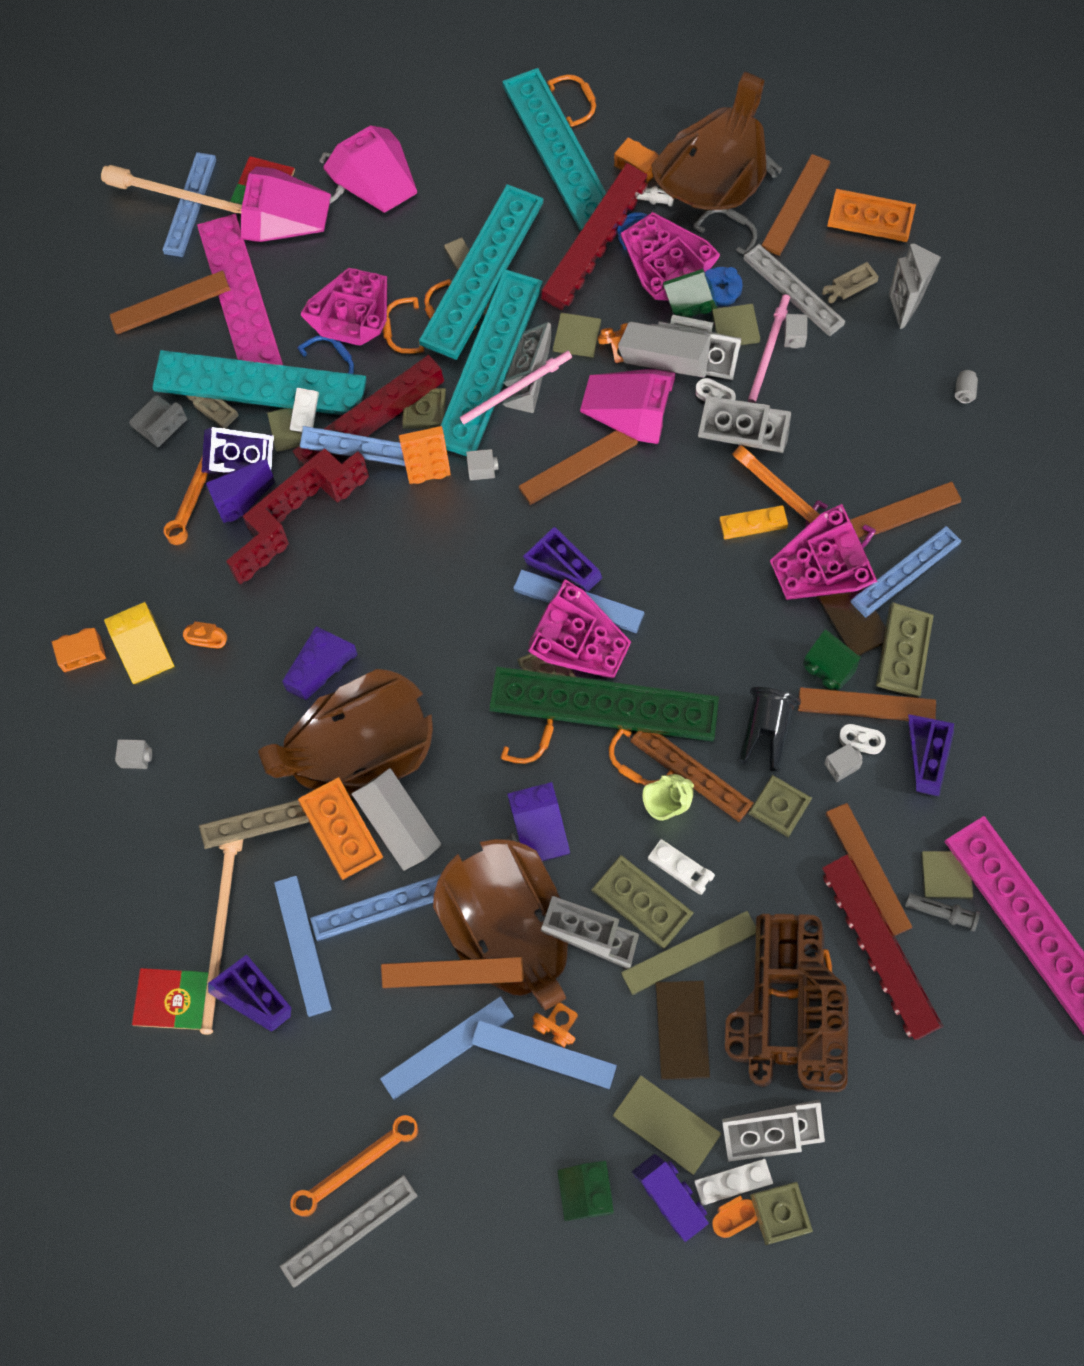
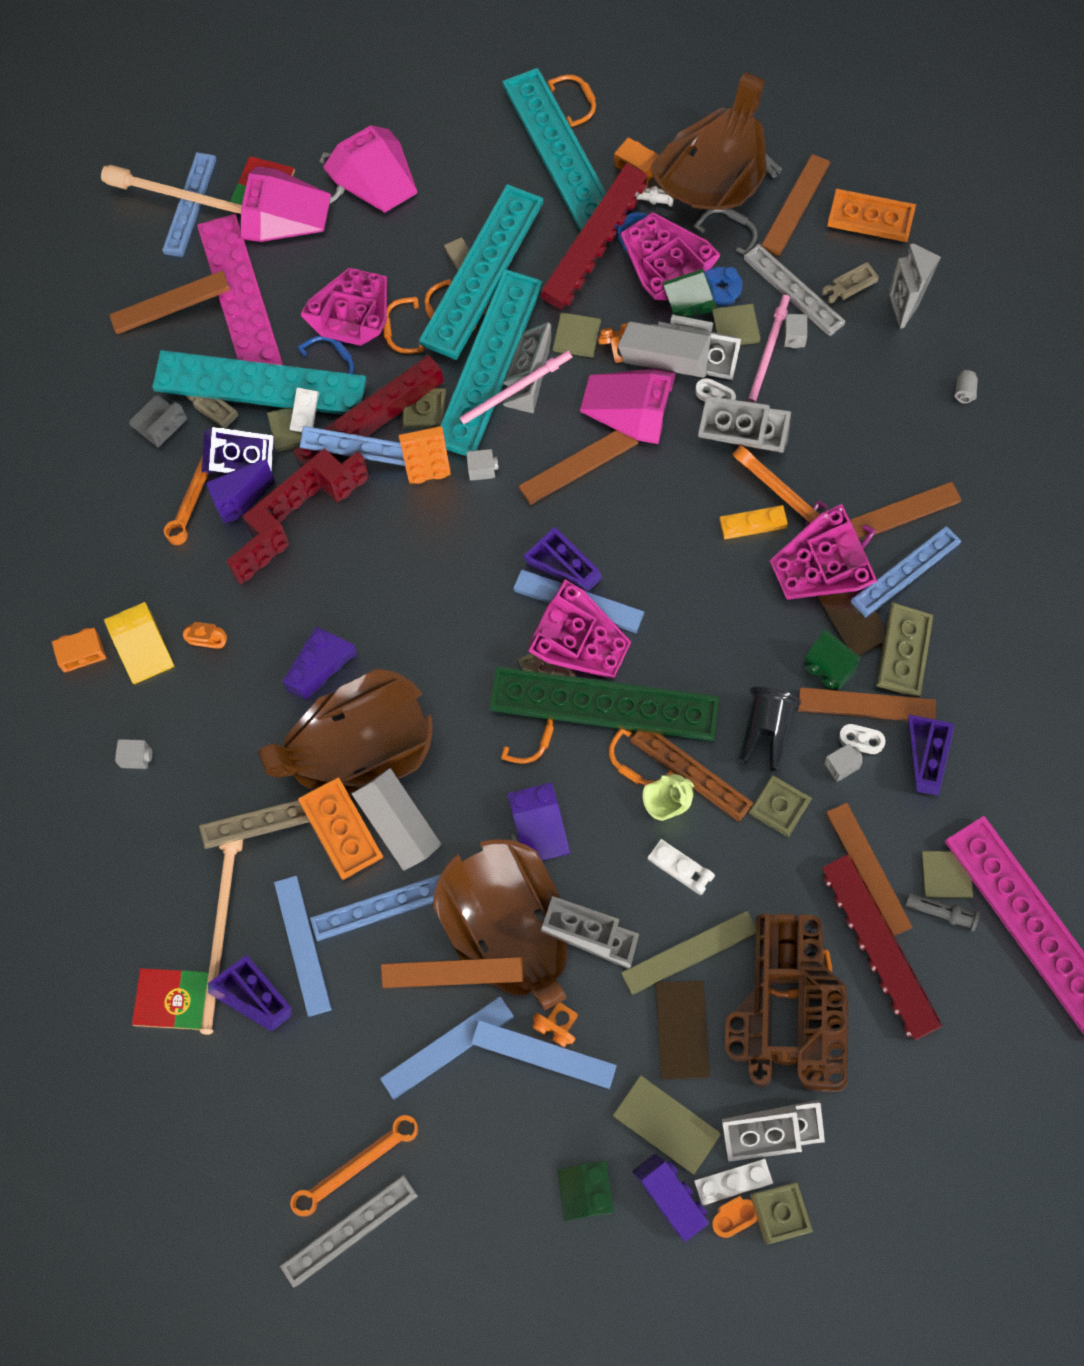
olive tile [591,855,694,950] -> none

